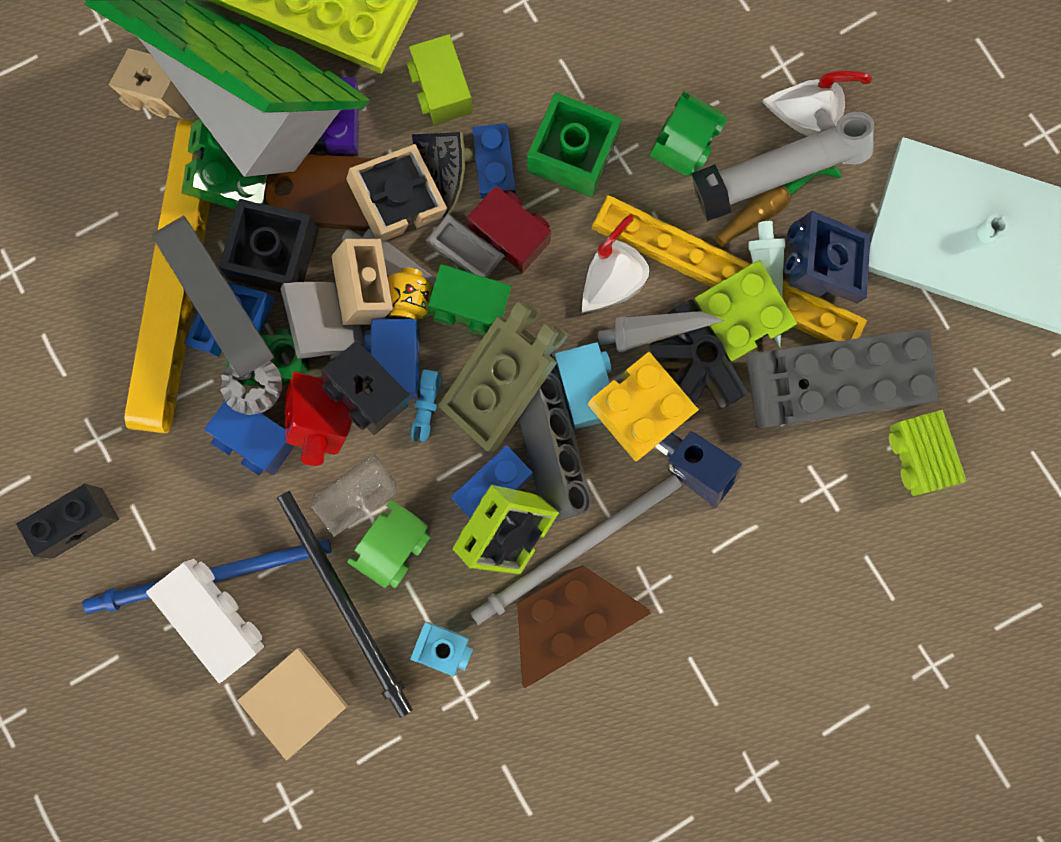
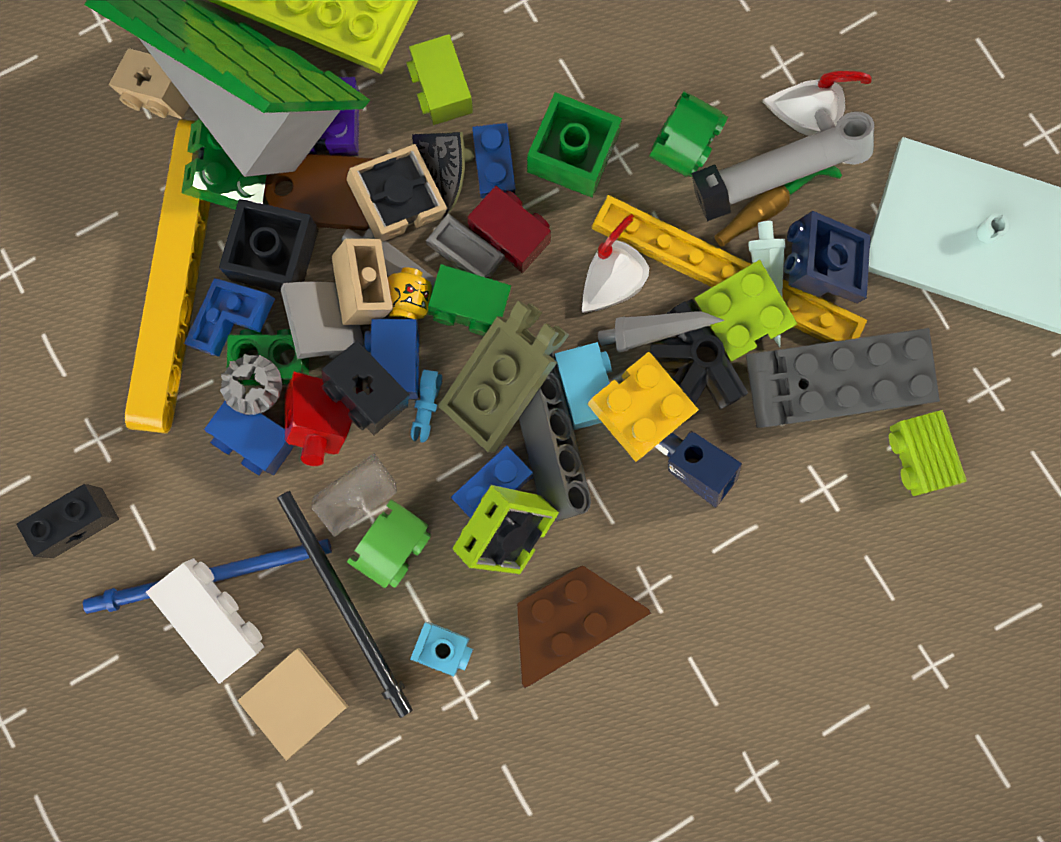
dark grey beam [151,215,274,378] -> none
light grey bar [470,474,682,625] -> none

